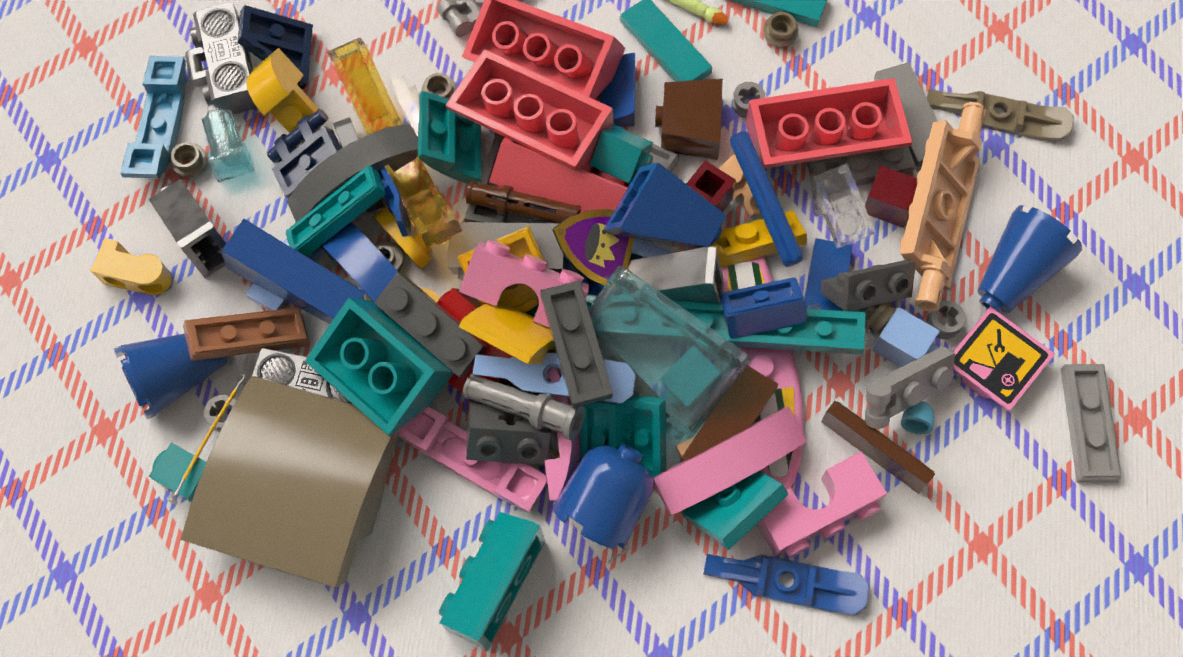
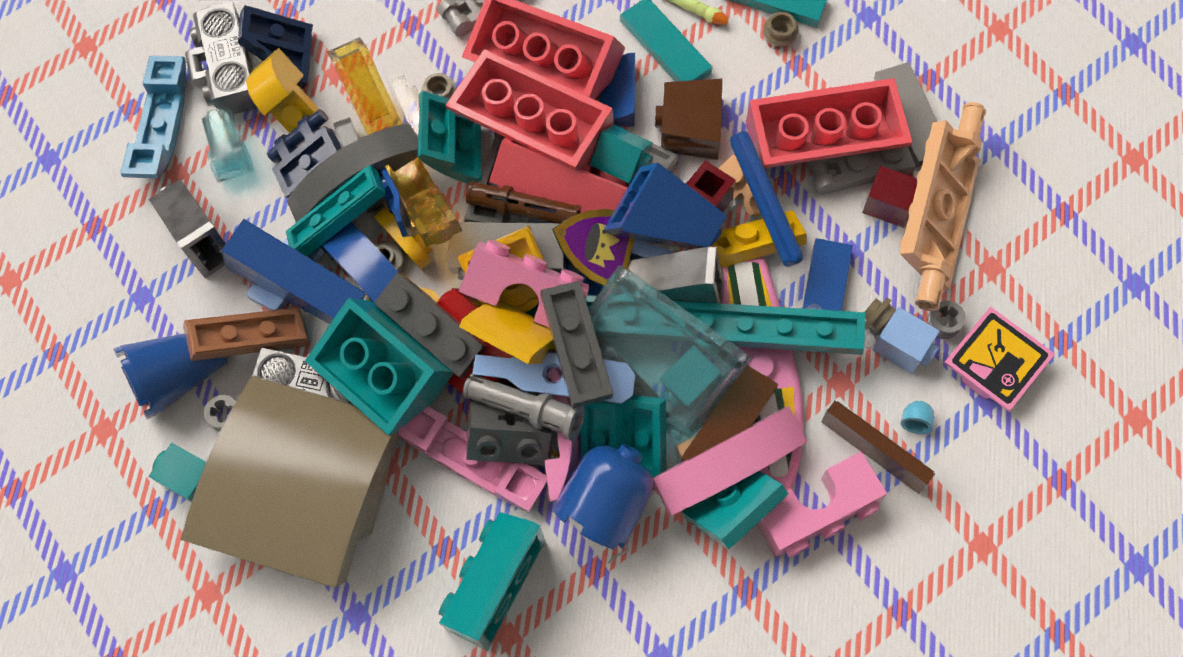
yellow leg [90,238,173,295] -> none
yellow piece [167,373,247,504] -> none
dark tan plate [170,142,207,177] -> none
blue piece [703,554,870,616] -> none
blue slope [719,277,807,338] -> none
light grey bush [732,82,765,118] -> none
clear slope [811,163,876,249] -> none
dark grey bracket [821,259,915,311] -> none
light grey plate [865,346,955,429] -> none
dark tan piece [927,89,1074,141] -> none
blue cone [977,205,1083,313] -> none
light grey tile [1061,364,1122,482] -> none

